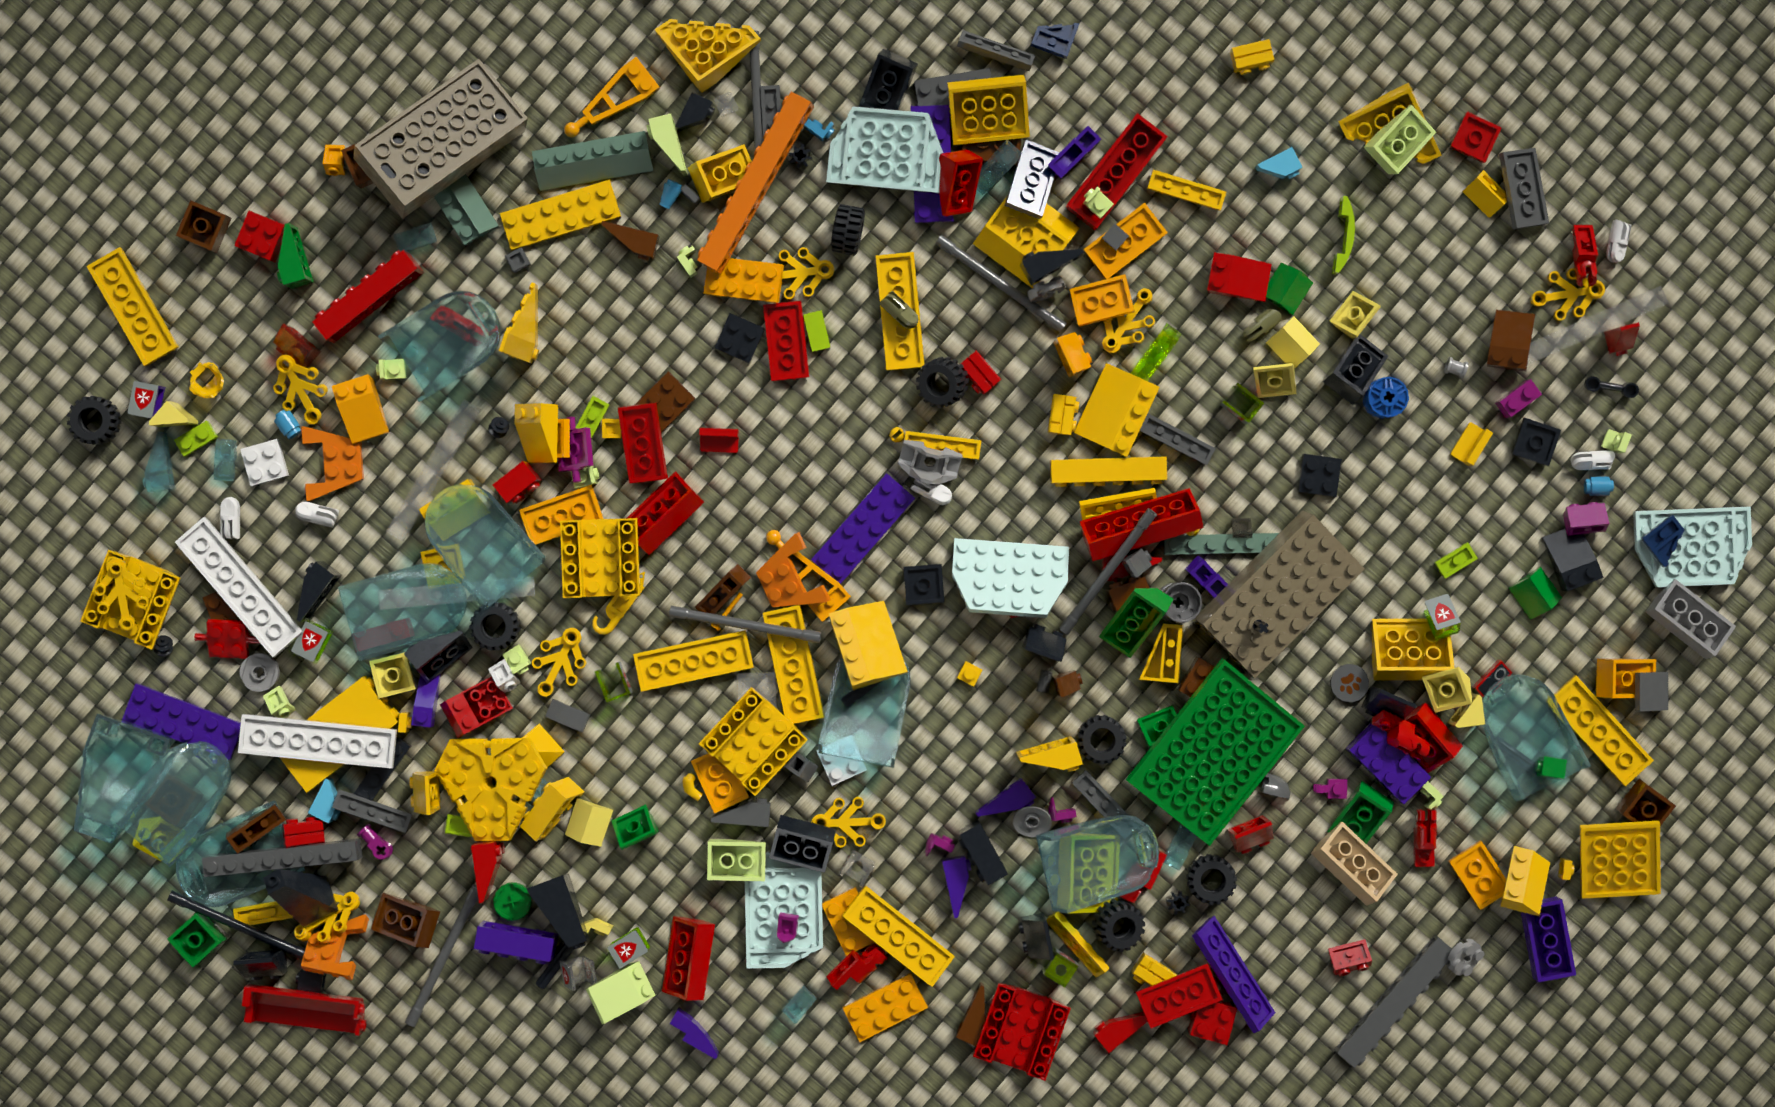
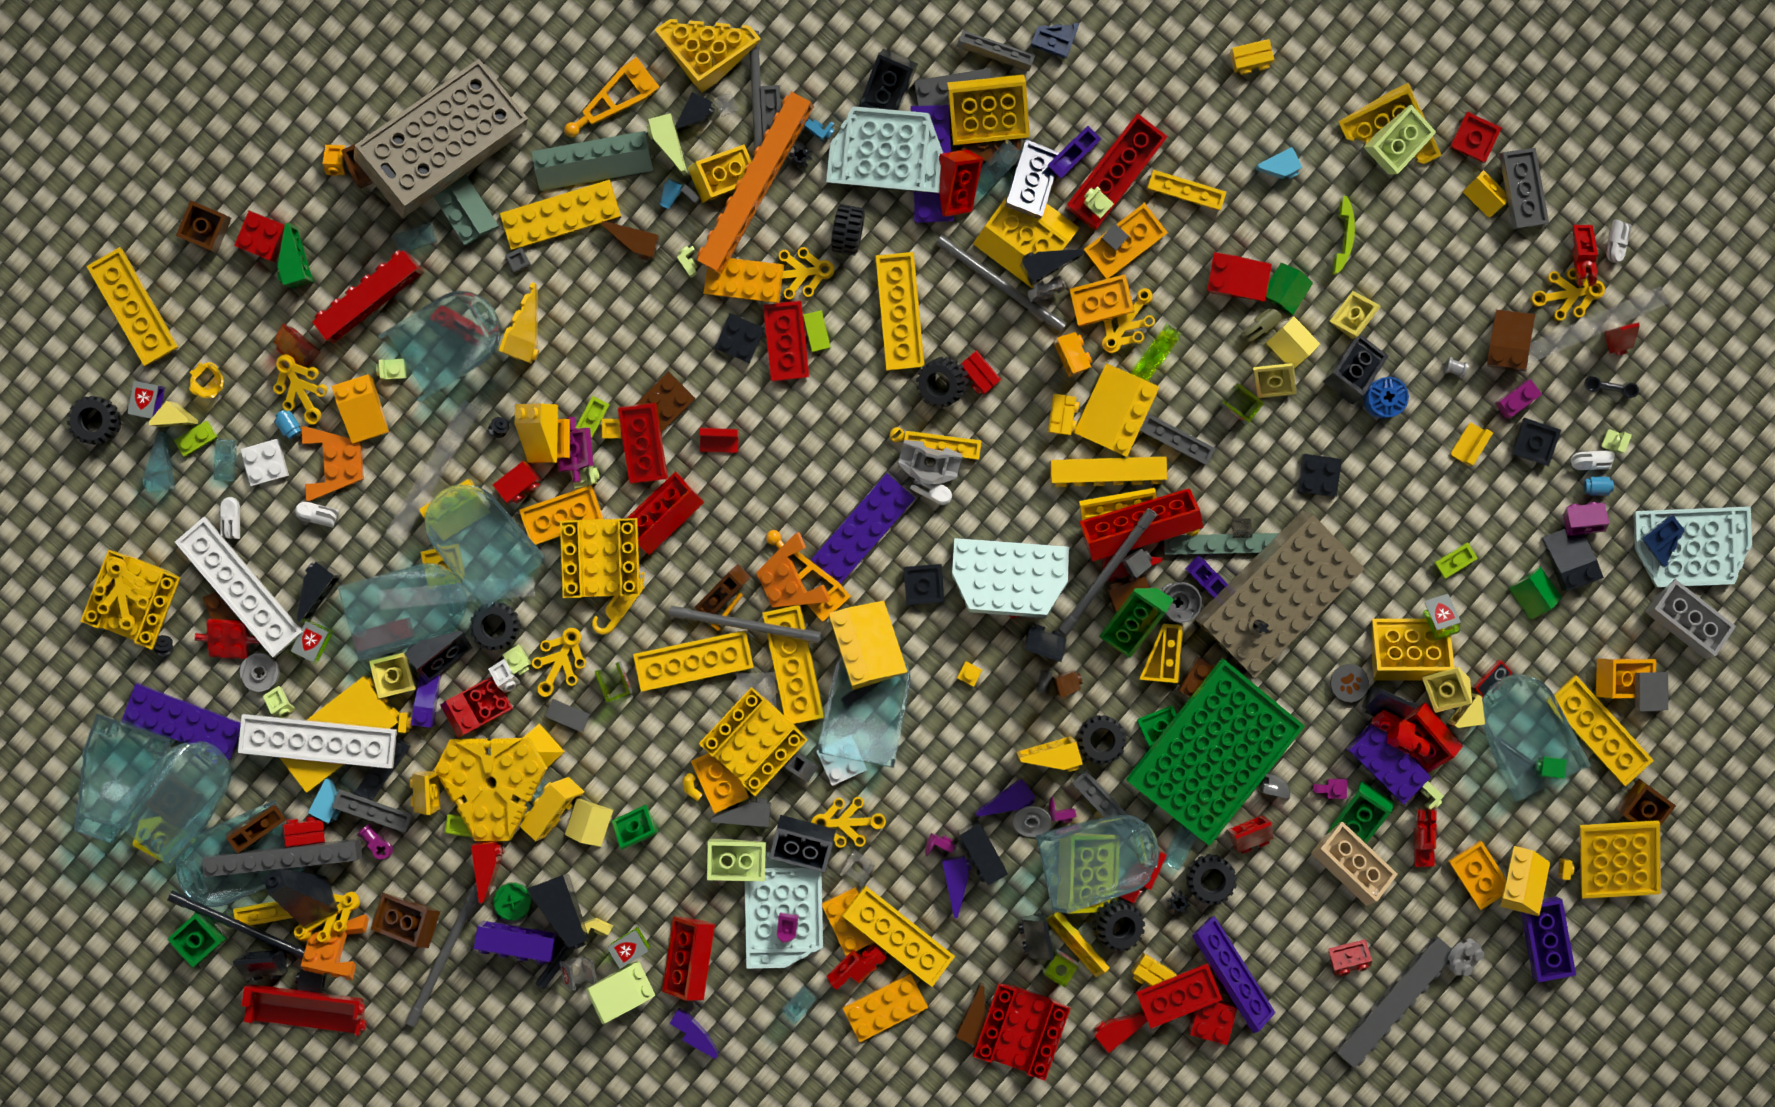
olive arm [879,291,919,329] -> none

